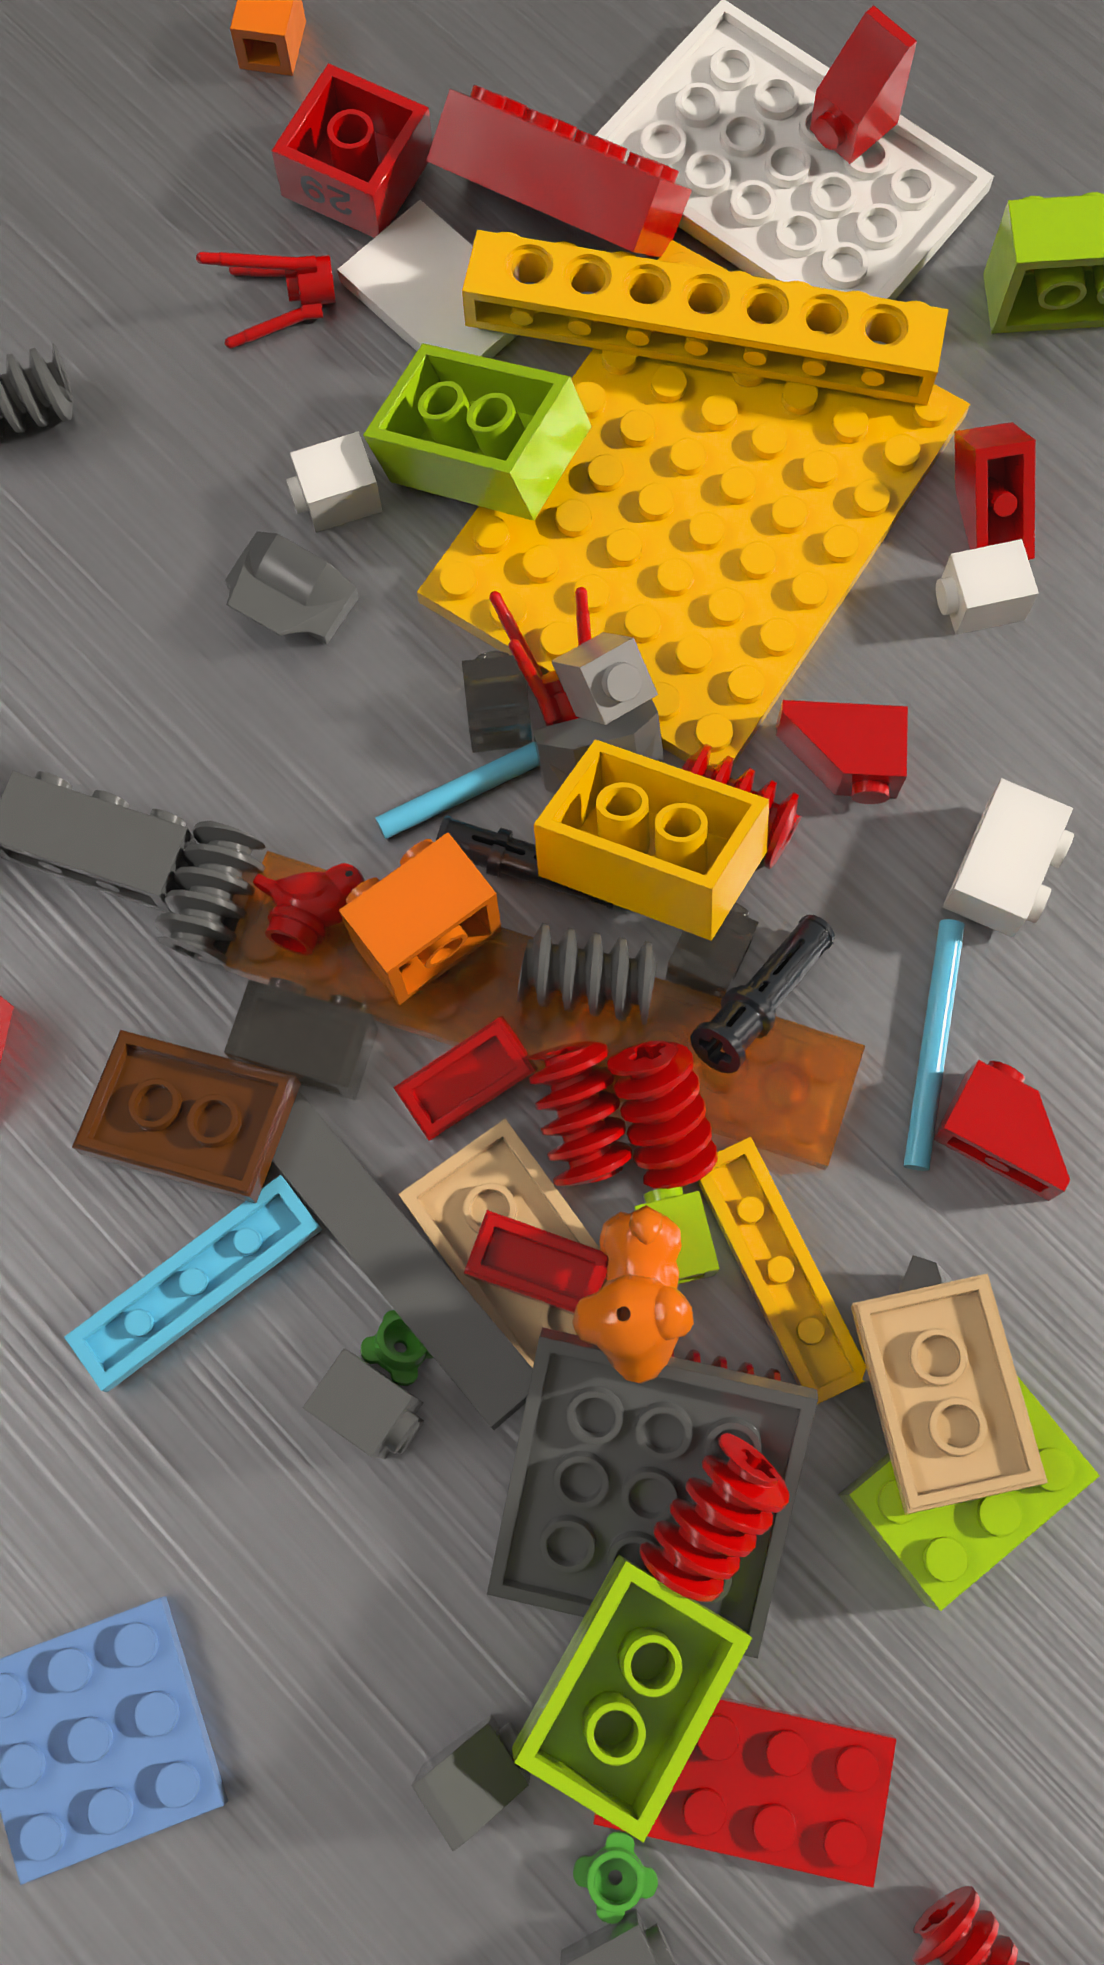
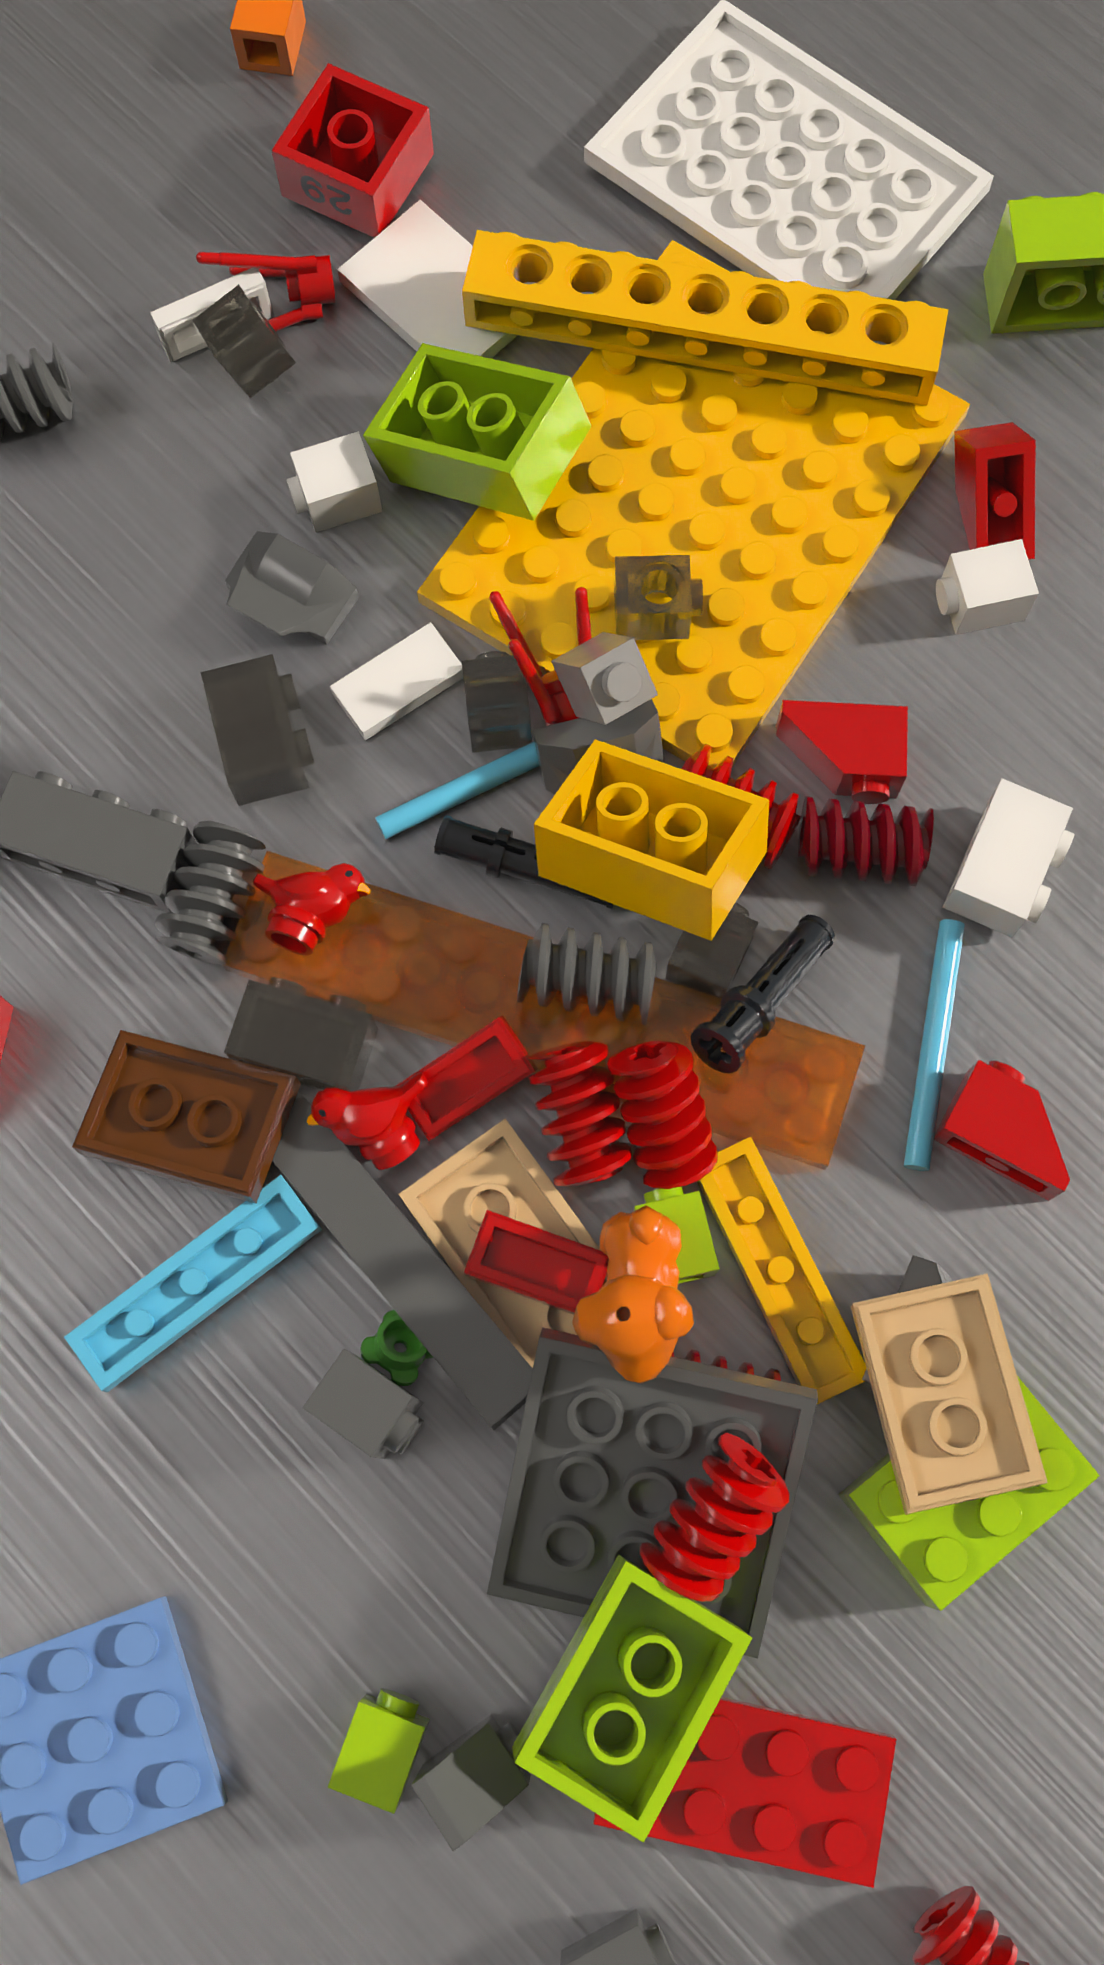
orange brick [339,832,502,1005] -> none
red brick [426,85,692,257] -> none
bright green plate [573,1831,658,1924] -> none
red slope [810,5,917,164] -> none
none -> white tile [150,268,274,362]
none -> clear smoke brick [192,284,296,398]
none -> clear smoke brick [200,654,315,806]
none -> red animal [306,1072,428,1170]
none -> lime brick [327,1688,430,1814]
none -> white tile [330,622,466,741]
none -> clear smoke brick [614,555,703,640]
none -> dark red piece [798,796,934,887]

